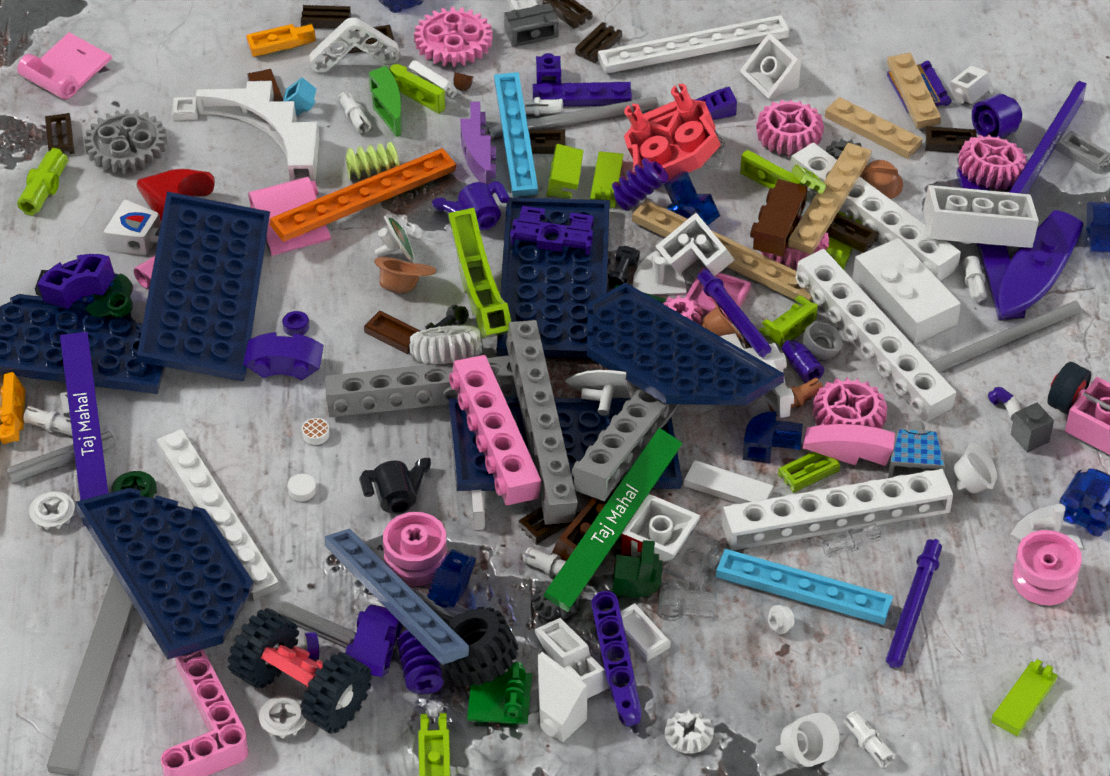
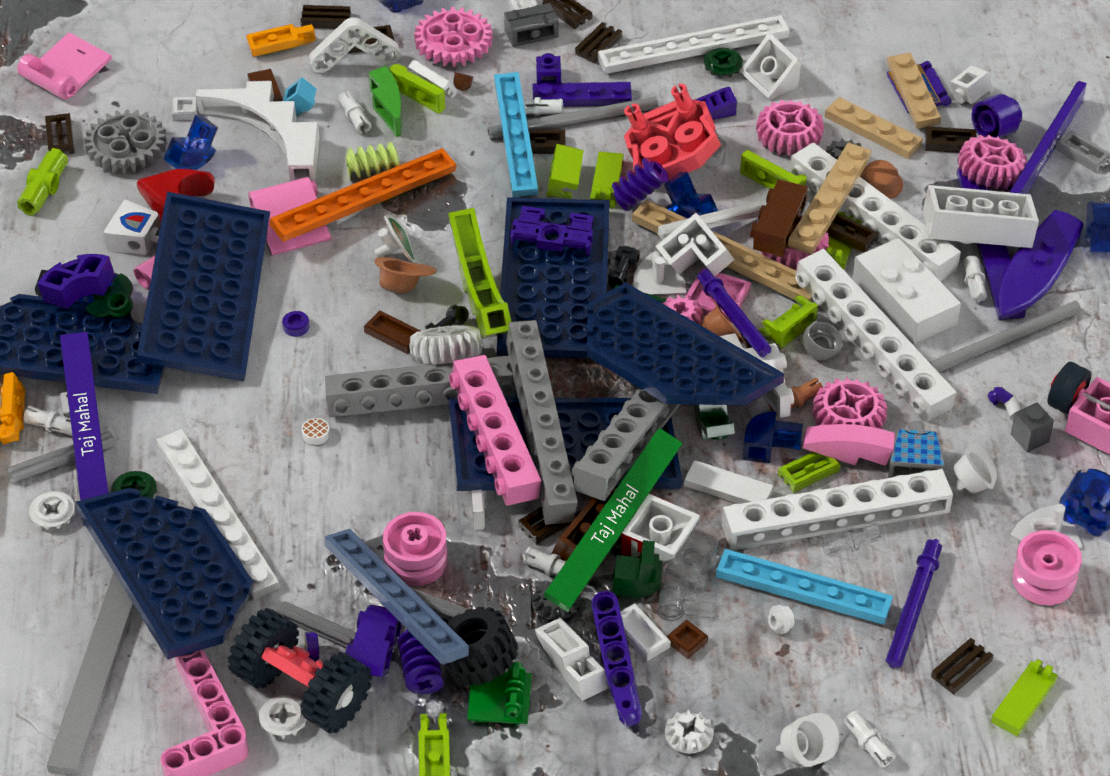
dark purple brick [243,332,324,381] -> none
white tile [287,474,316,502] -> none
black piece [359,457,431,514] -> none
clear blue brick [427,549,476,608] -> none
dark purple piece [432,181,510,230] -> none
medium lavender slope [460,102,496,185] -> none
white slope [538,652,587,743] -> none
white shield [565,370,630,416] -> none
dark purple hinge [781,340,824,383] -> none
lime tile [791,164,827,194] -> none
none -> clear blue brick [164,115,218,170]
none -> white axle [657,199,767,240]
none -> reddish brown tile [666,619,708,659]
none -> dark green brick [694,405,735,440]
none -> dark green gear [704,48,743,78]
none -> dark brown tile [931,638,994,695]

